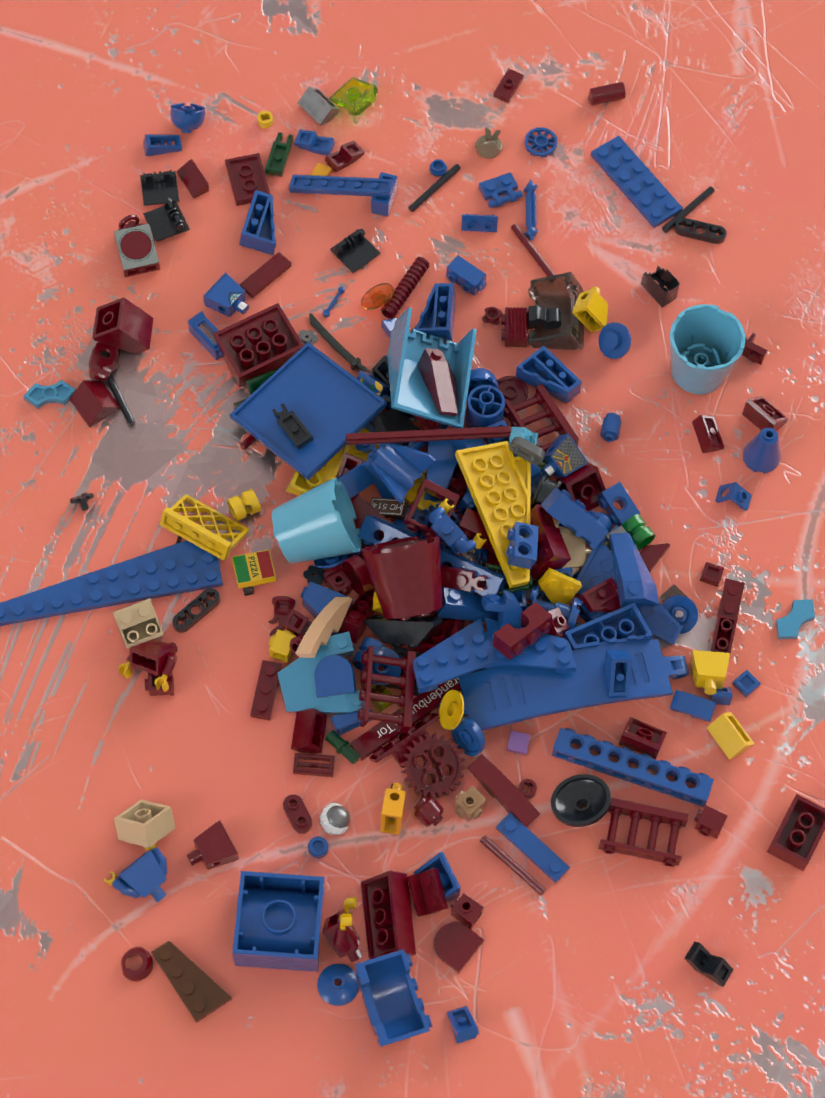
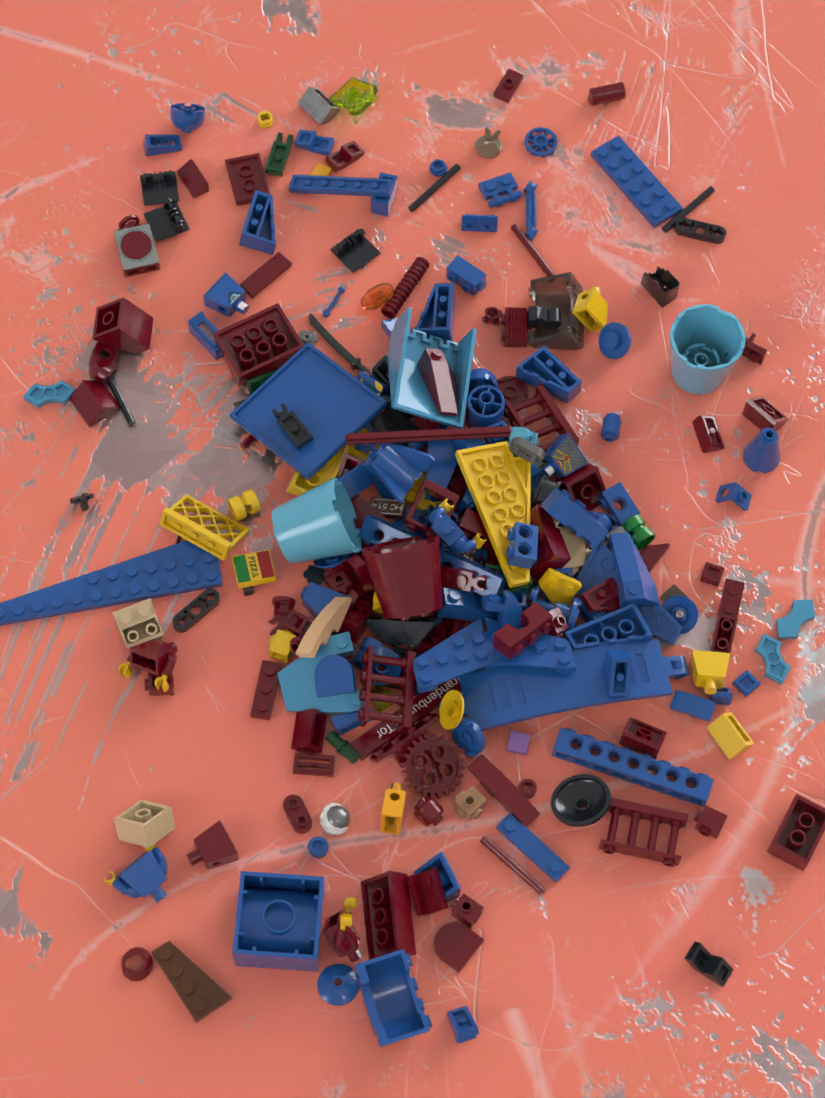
none -> dark azure tile [755,634,791,685]

